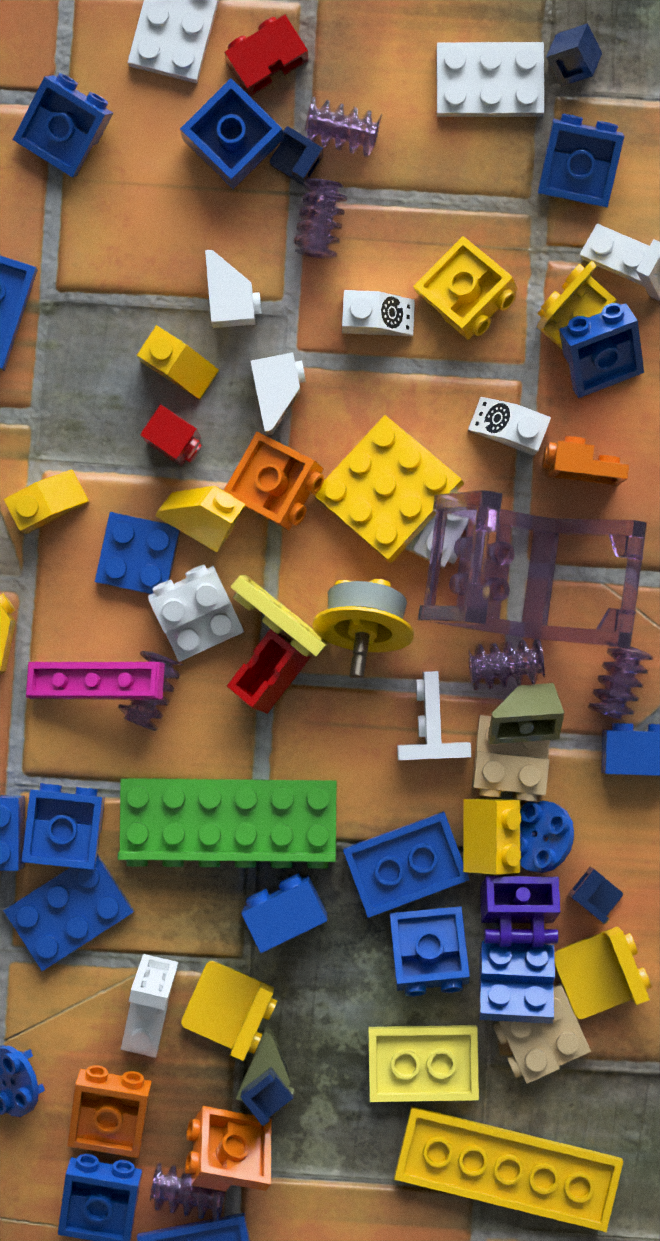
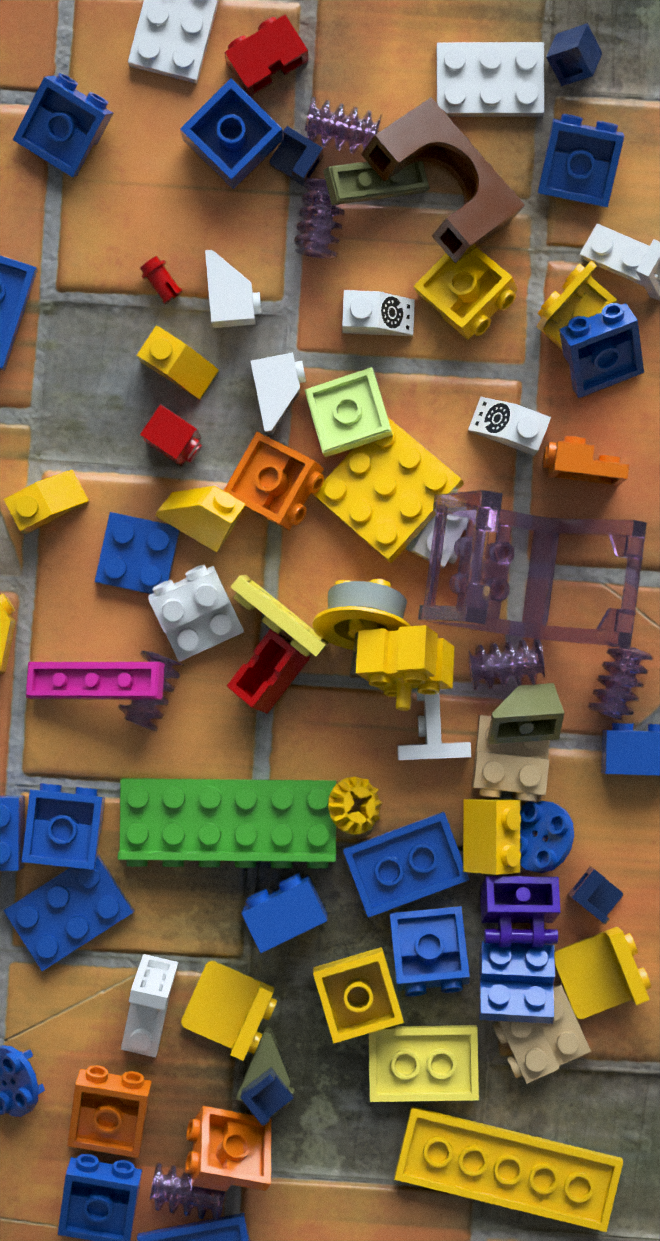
none -> red pin [140,256,183,304]
none -> yellowish green tile [305,367,393,457]
none -> yellow brick [313,947,404,1044]
none -> olive tile [323,161,430,205]
none -> yellow gear [328,776,383,835]
none -> yellow brick [356,625,455,711]
none -> reddish brown arch [361,97,525,263]

